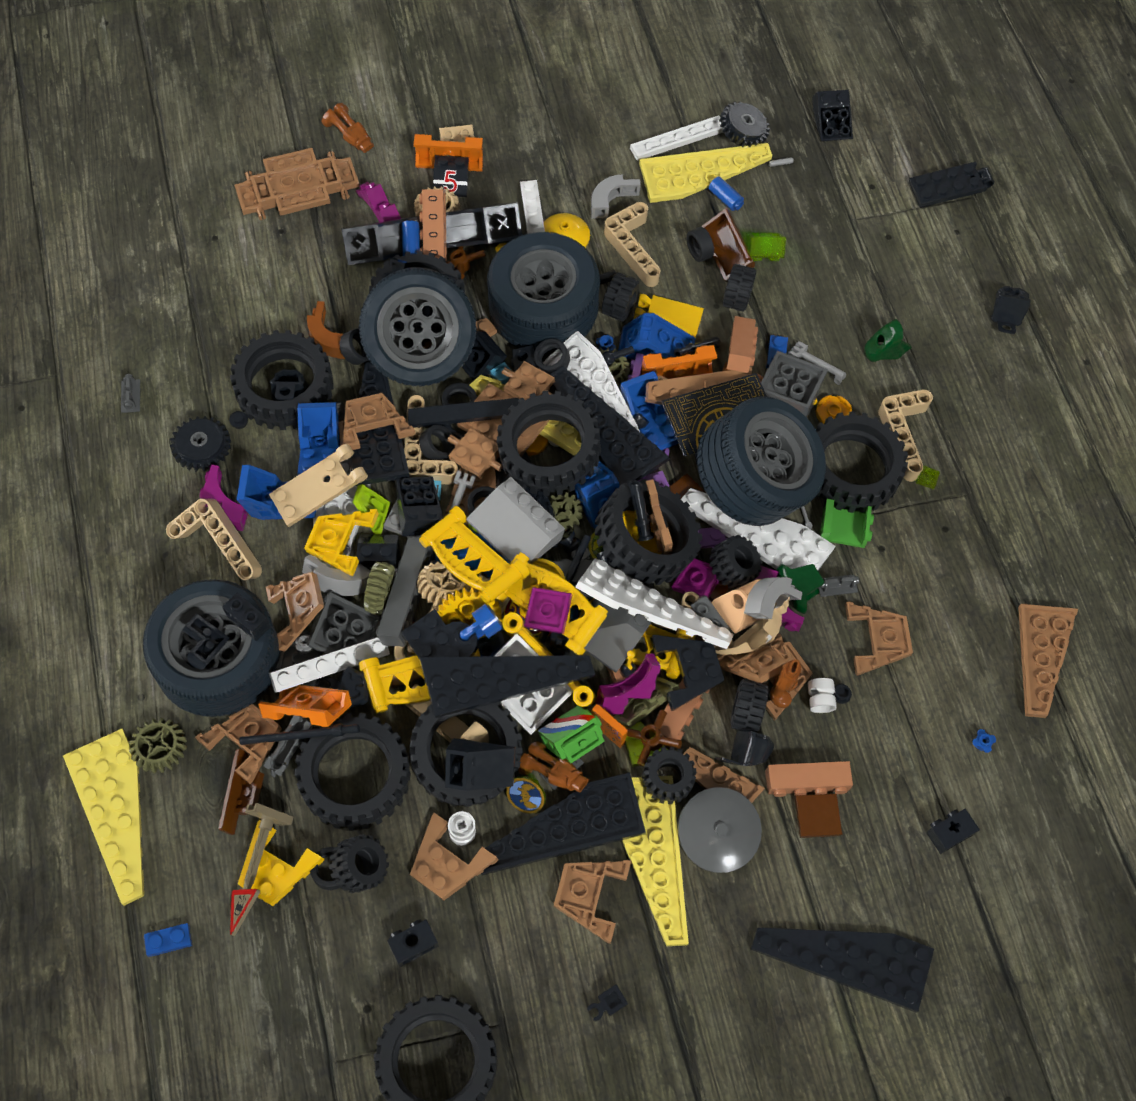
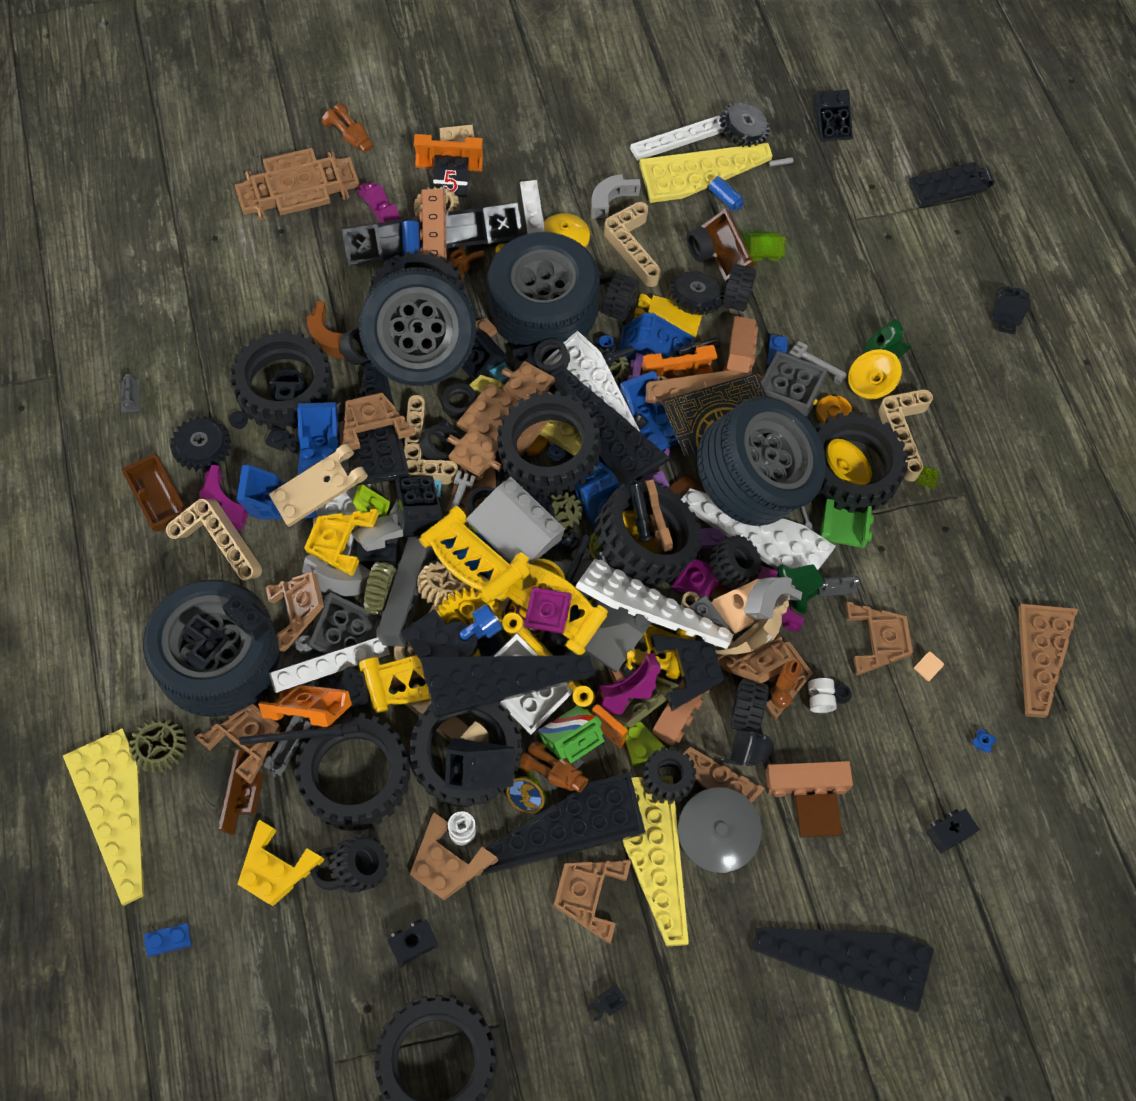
dark tan piece [230,803,294,936] -> none
black tile [408,398,519,428] -> none
reddish brown bar [626,710,682,766] -> none
none -> reddish brown container [121,453,186,532]
none -> black plate [265,427,300,453]
none -> light grey slope [353,516,403,551]
none -> medium blue plate [547,443,566,461]
none -> black gear [668,272,724,316]
none -> yellow dish [826,439,872,485]
none -> yellow dish [848,349,902,399]
none -> light nougat slope [913,651,944,682]

